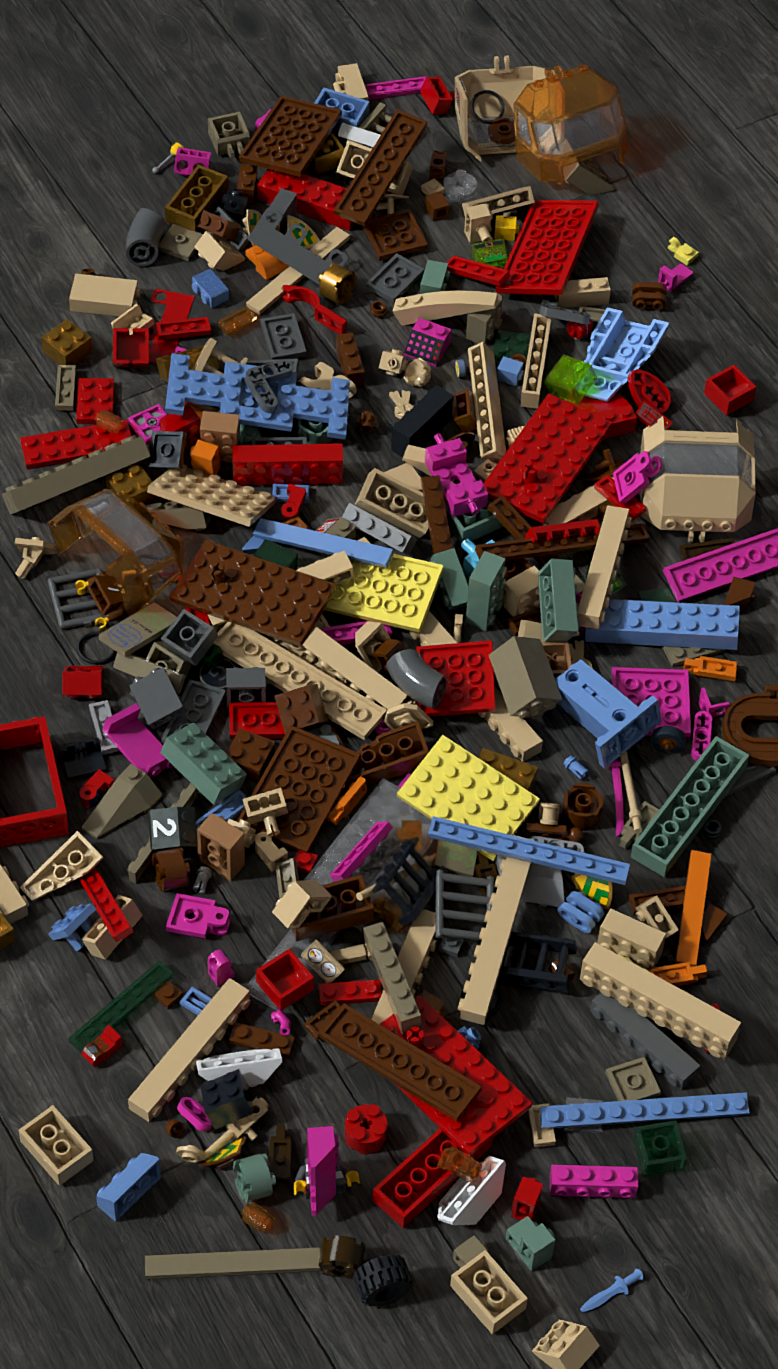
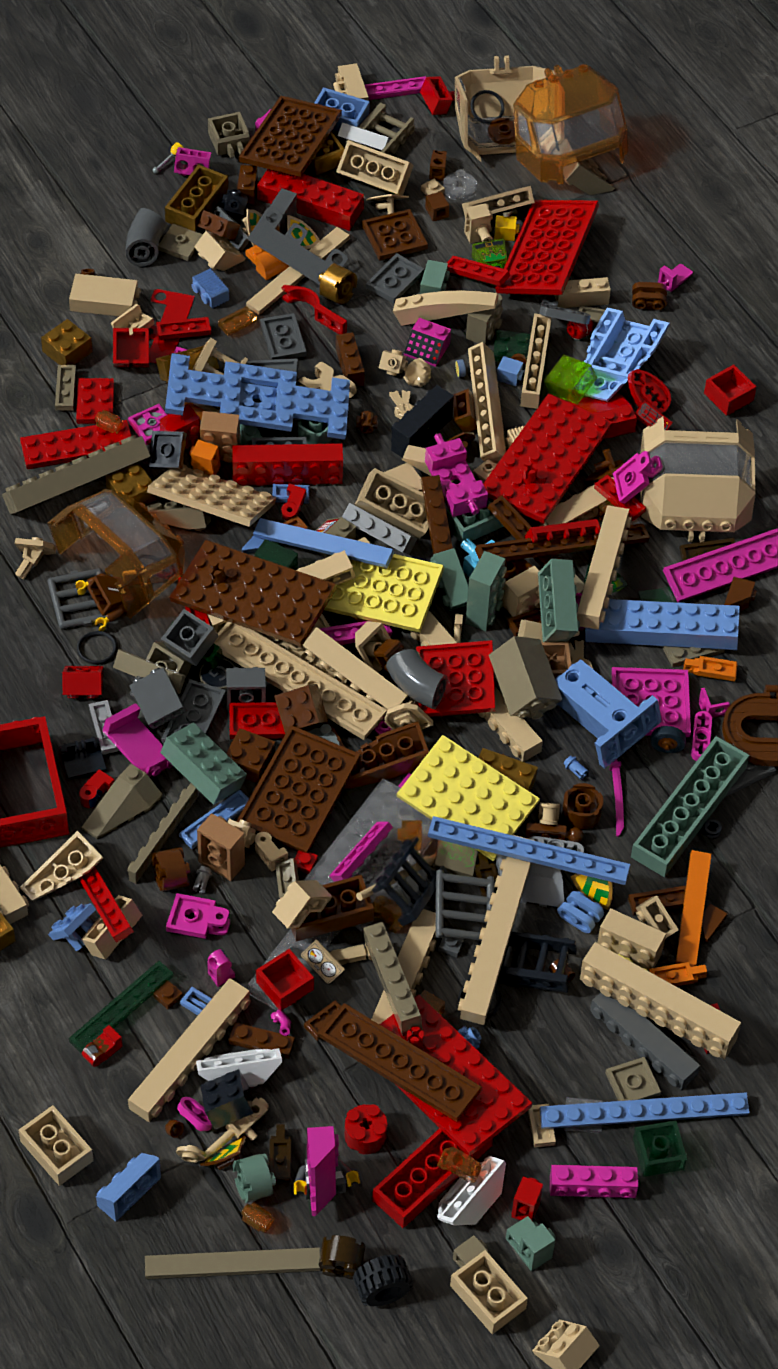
dark tan tile [99,602,177,657] -> none
pearl dark grey slope [148,807,197,851] -> none
tan brick [243,788,288,837] -> none
dark grey beam [245,359,294,413] -> none
red plate [318,979,382,1006] -> none
orange hinge [327,776,367,825] -> none
reddish brown plate [334,109,427,226] -> none
reddish brown plate [370,301,387,317] -> none
medium blue sword [580,1269,644,1312] -> none
dark tan hinge [619,801,659,849] -> none
tan bar [620,751,642,834] -> none
light yellow plate [668,237,699,266] -> none

